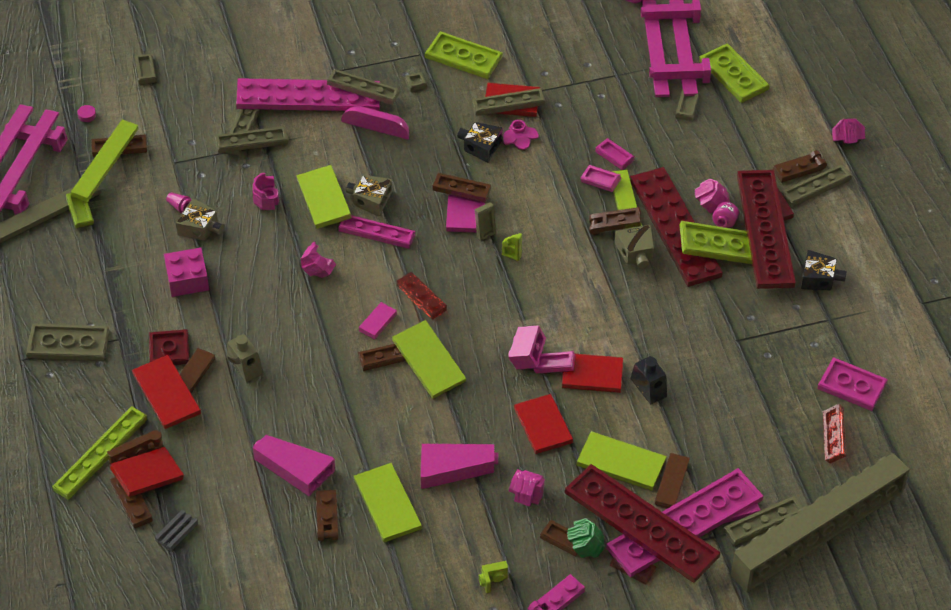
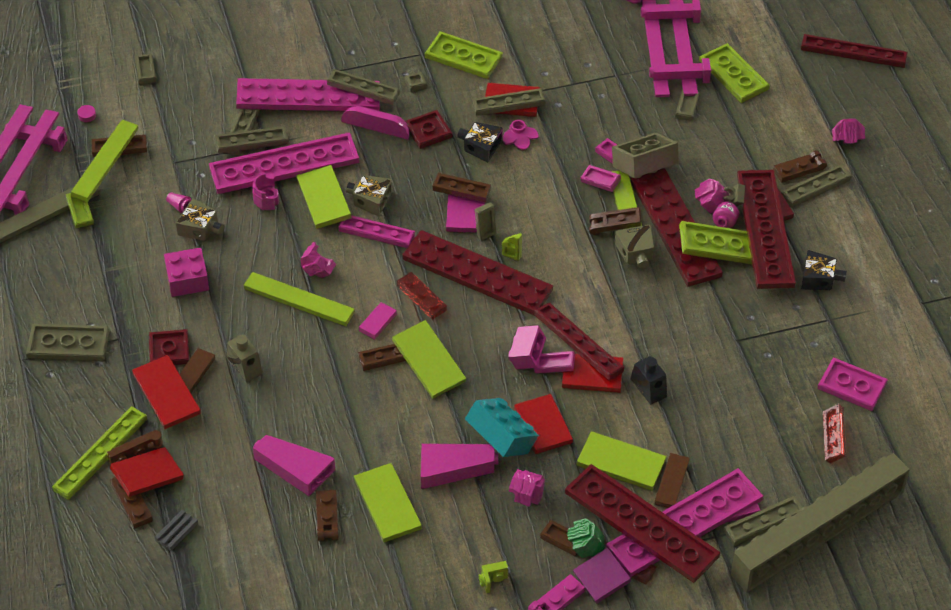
none -> dark pink plate [209,132,360,194]
none -> lime tile [244,272,355,326]
none -> dark red plate [402,230,553,315]
none -> dark red tile [405,110,452,149]
none -> teal brick [465,398,539,457]
none -> dark red tile [534,303,624,380]
none -> magenta tile [573,548,631,604]
none -> olive brick [612,133,679,178]
none -> olive tile [723,184,745,207]
none -> dark red tile [801,34,908,68]

